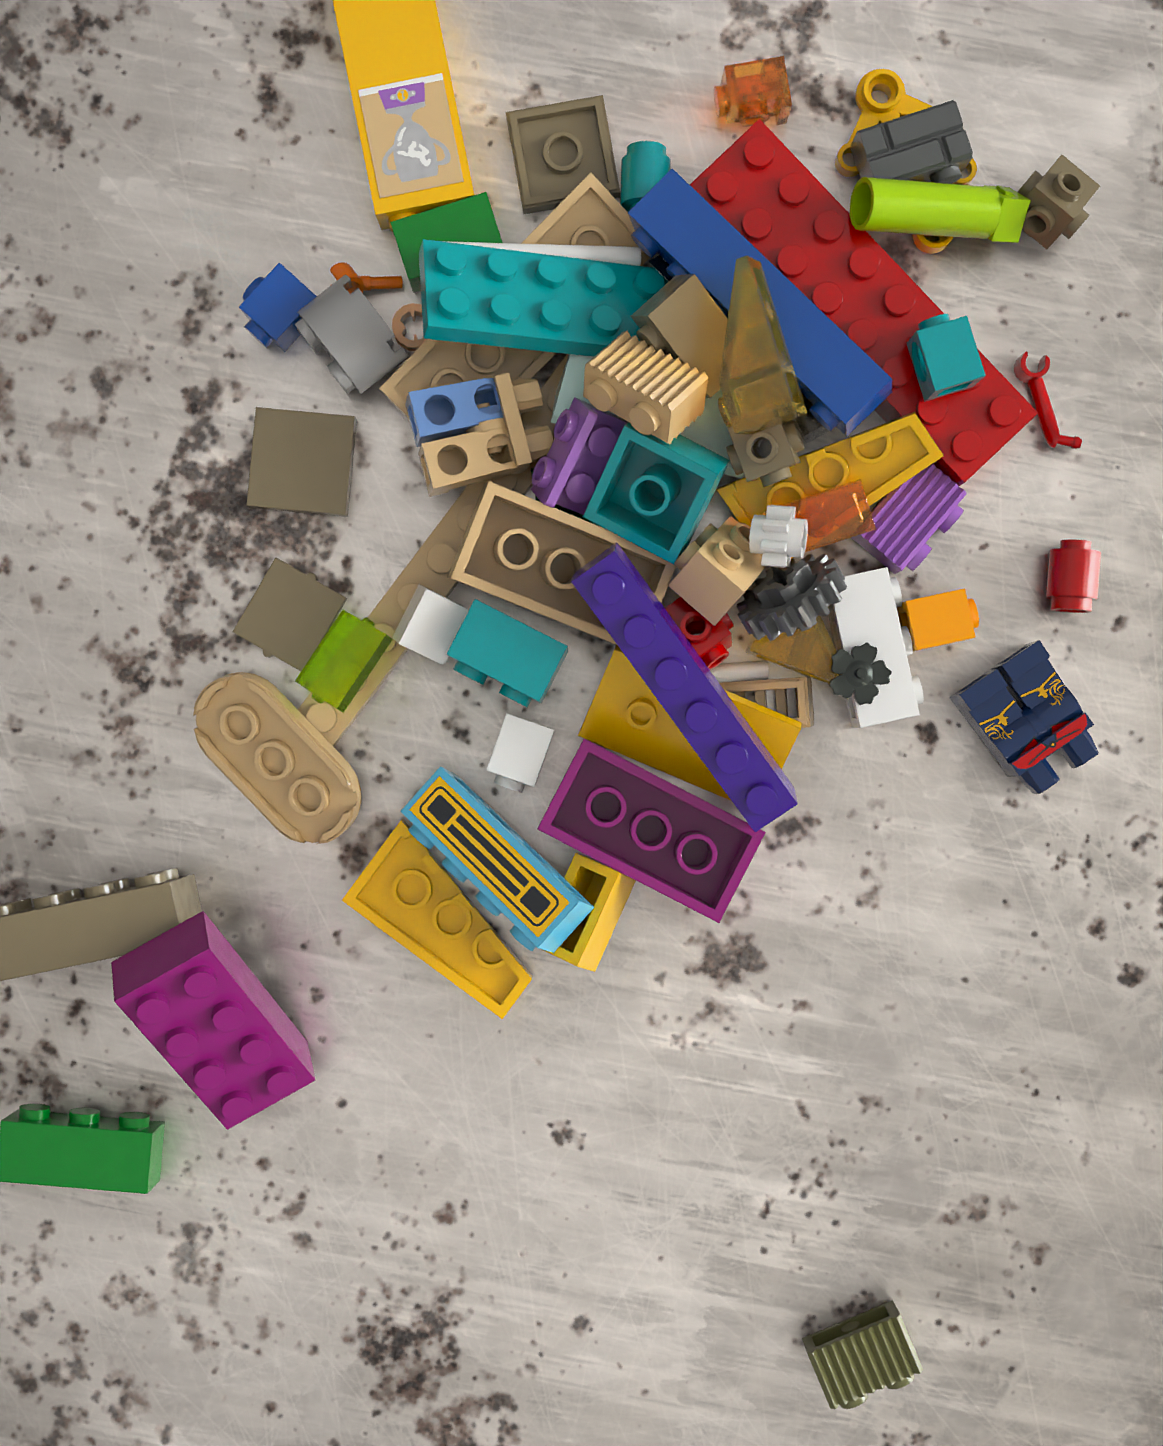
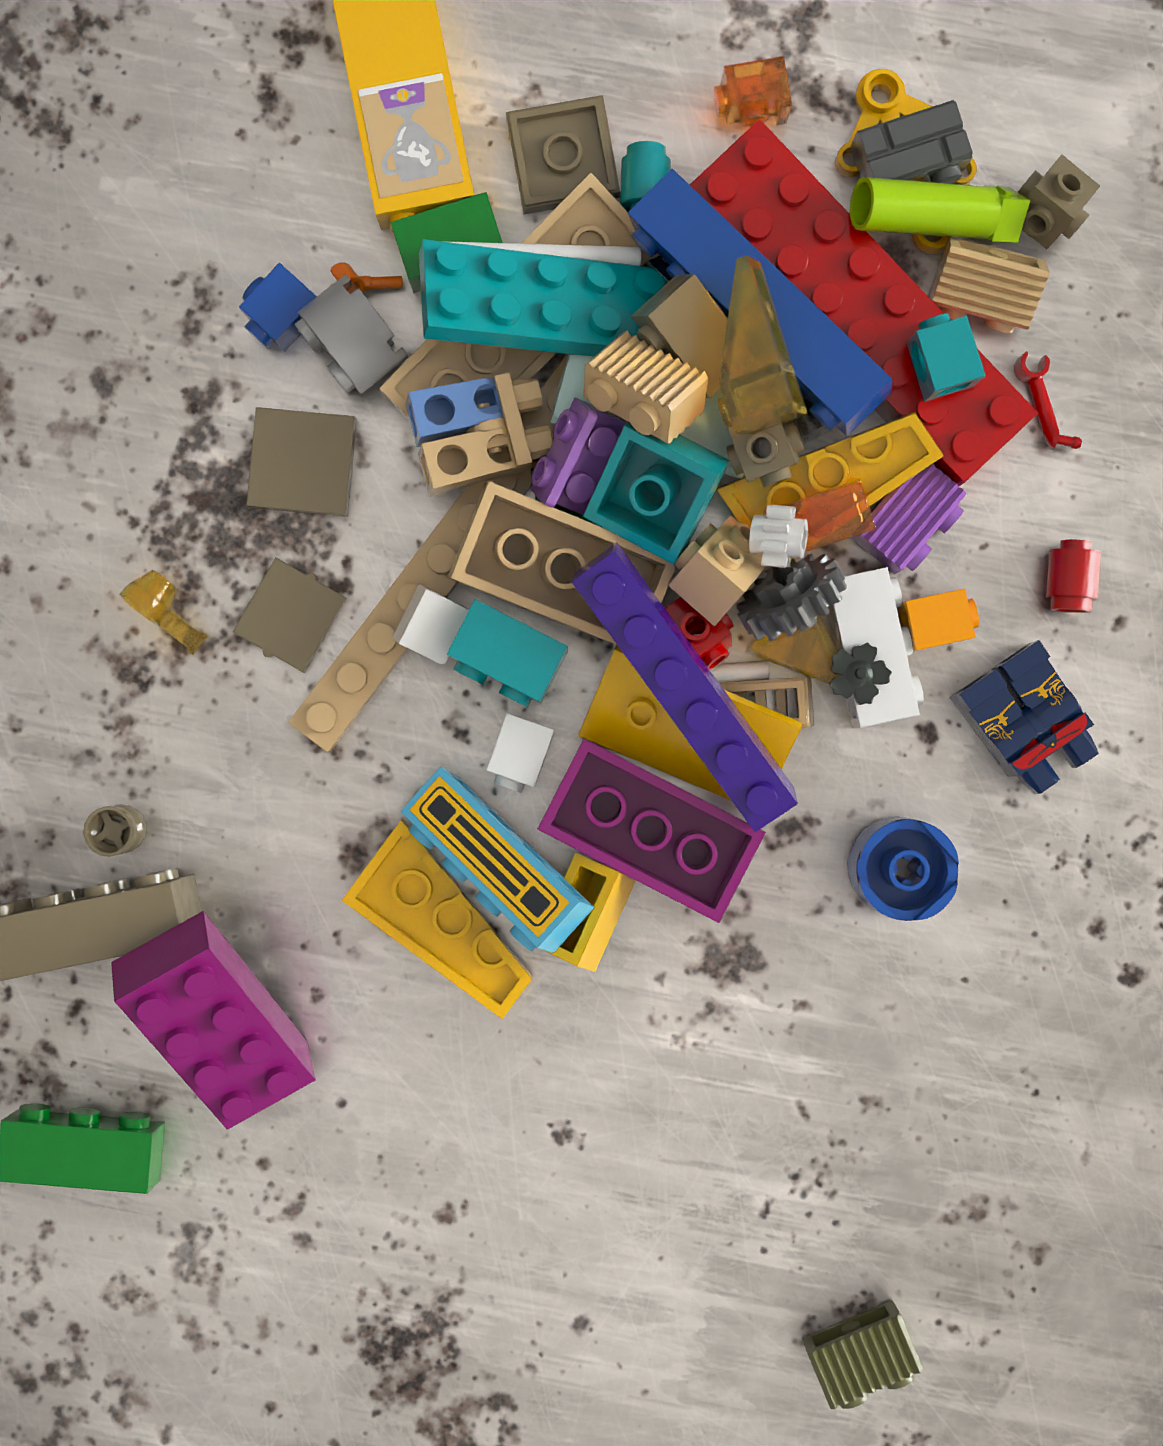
tan tile [193,672,361,844] -> none
clear neon green piece [295,610,393,713] -> none
light nougat bush [392,303,427,352] -> none
none -> dark tan wheel [83,804,147,857]
none -> clear yellow bar [119,570,208,655]
none -> blue brick [847,816,959,921]
none -> tan brick [929,237,1050,333]

